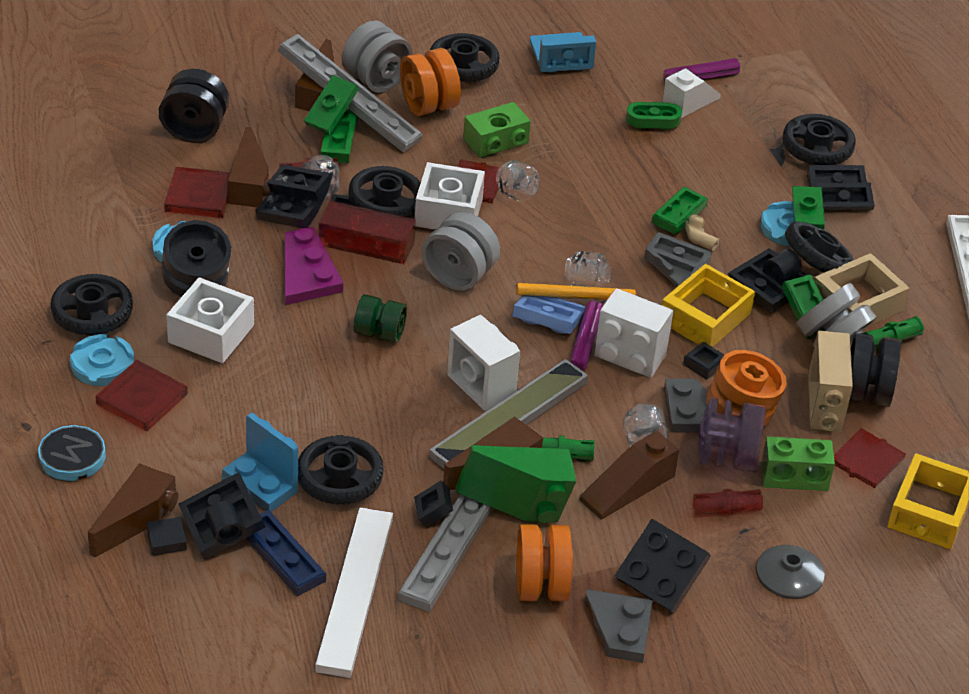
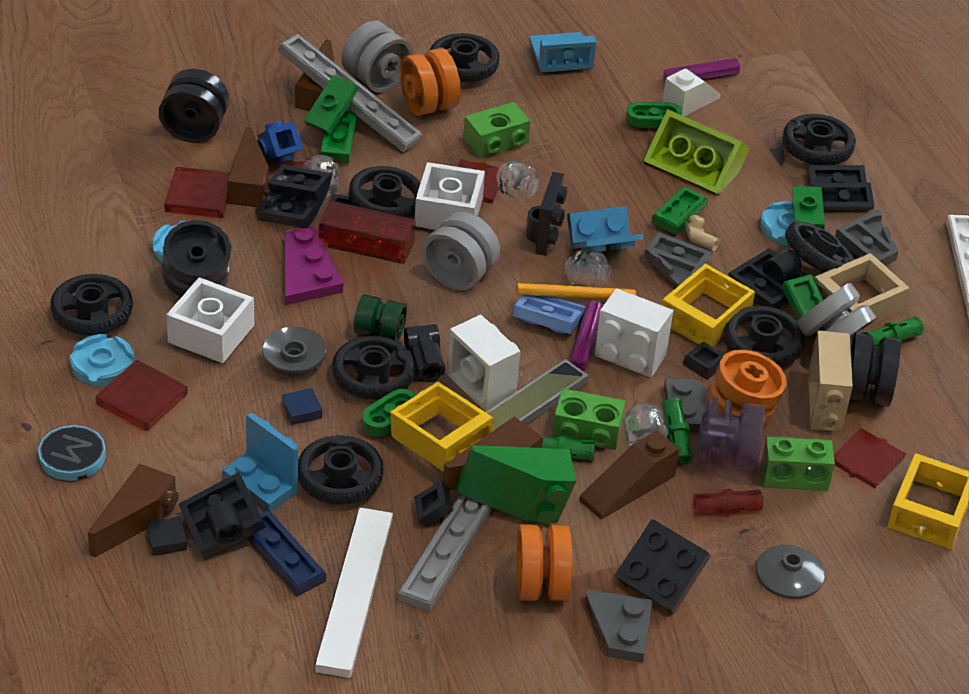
none -> blue brick [257,120,303,164]
none -> dark grey dish [262,327,326,373]
none -> dark blue tile [281,388,322,425]
none -> black wheel [332,336,415,400]
none -> green plate [362,389,416,437]
none -> yellow window [390,382,493,472]
none -> black piece [404,324,445,383]
none -> black plate [526,172,568,256]
none -> bright green brick [552,388,626,450]
none -> dark azure bracket [567,206,644,253]
none -> lime slope [643,109,750,195]
none -> green pin [661,398,693,465]
none -> black wheel [724,306,805,367]
none -> dark grey wing [835,210,898,265]

